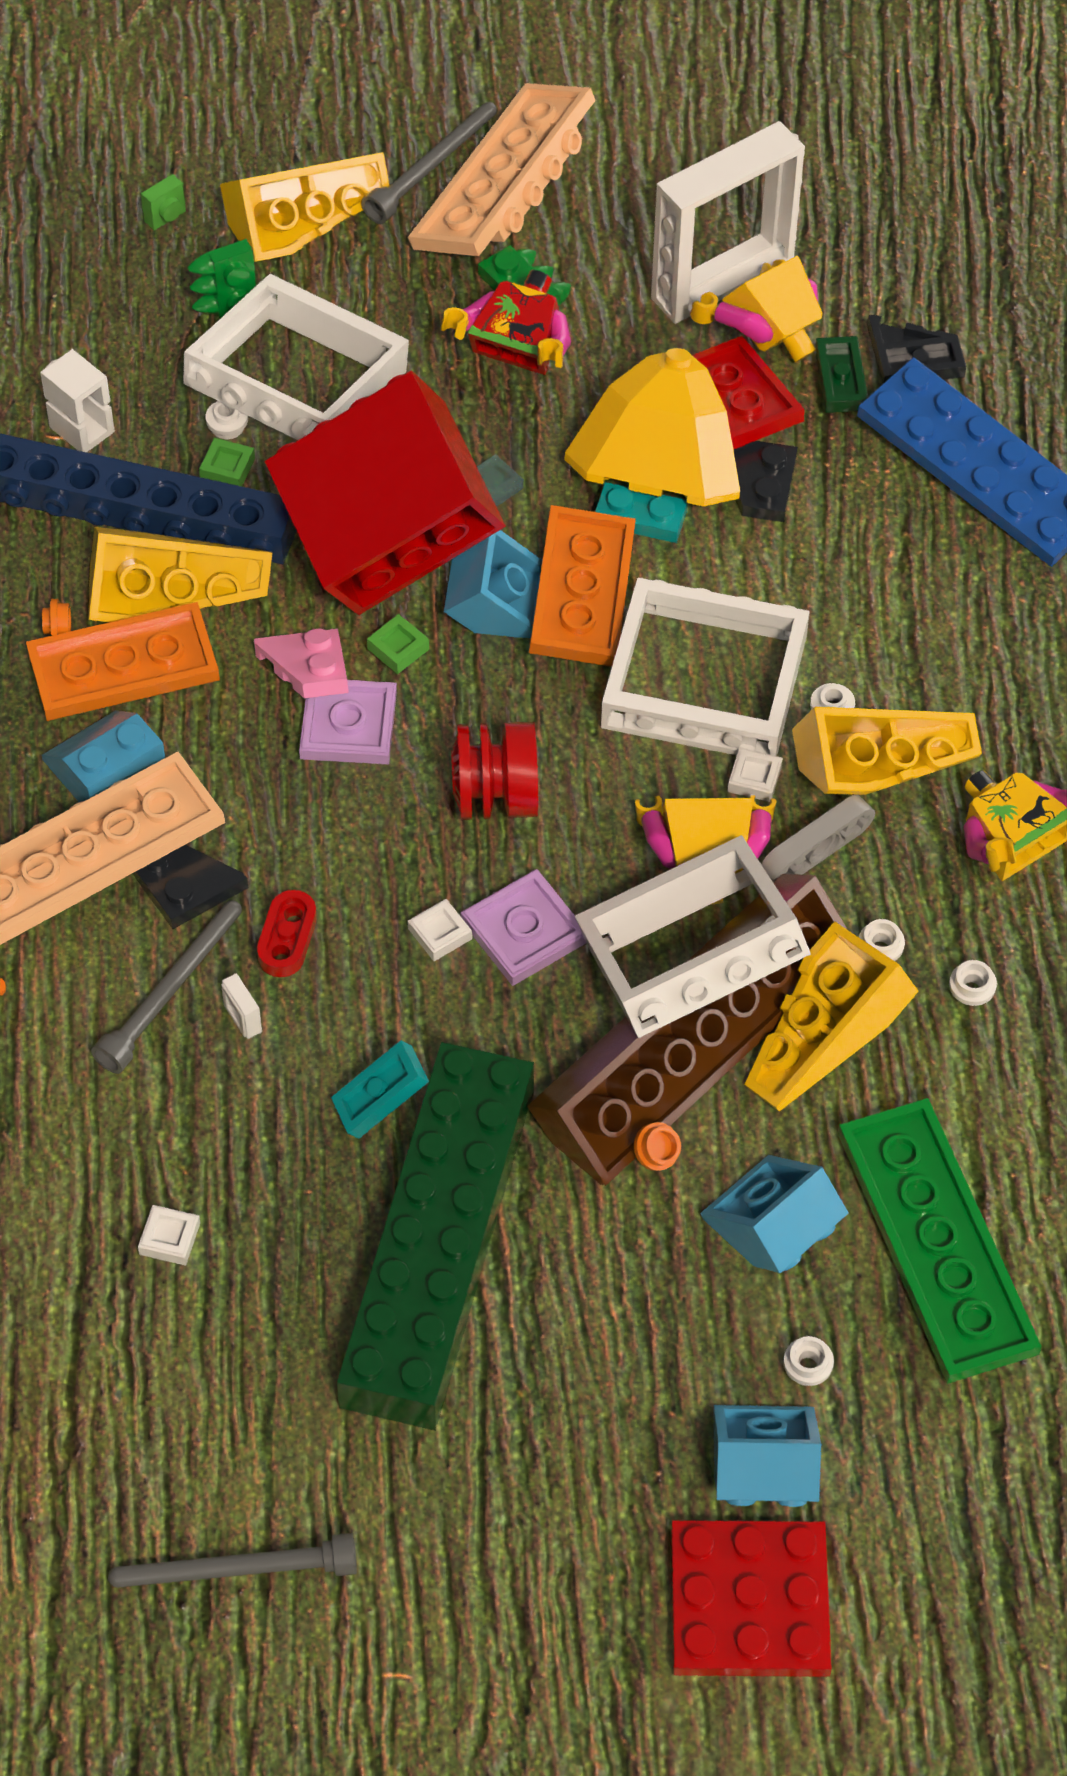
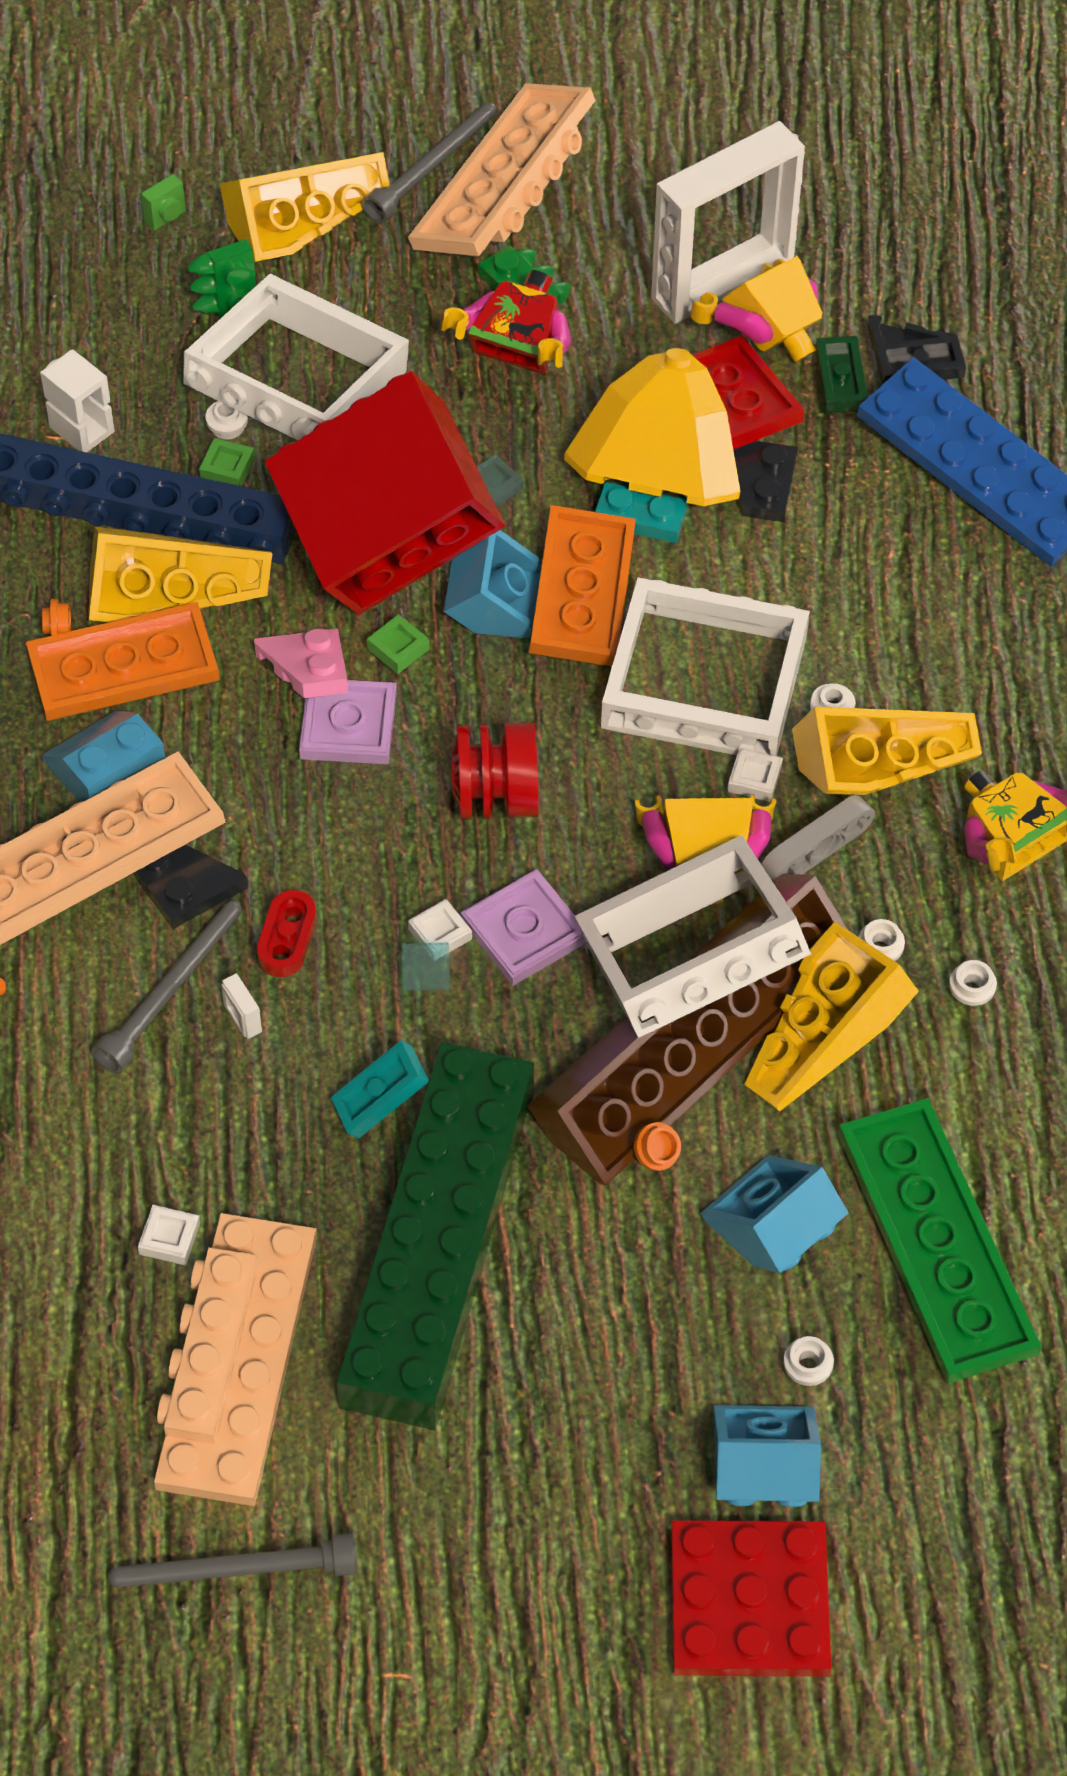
none -> light nougat plate [154,1213,317,1506]
none -> clear light blue tile [402,942,450,992]

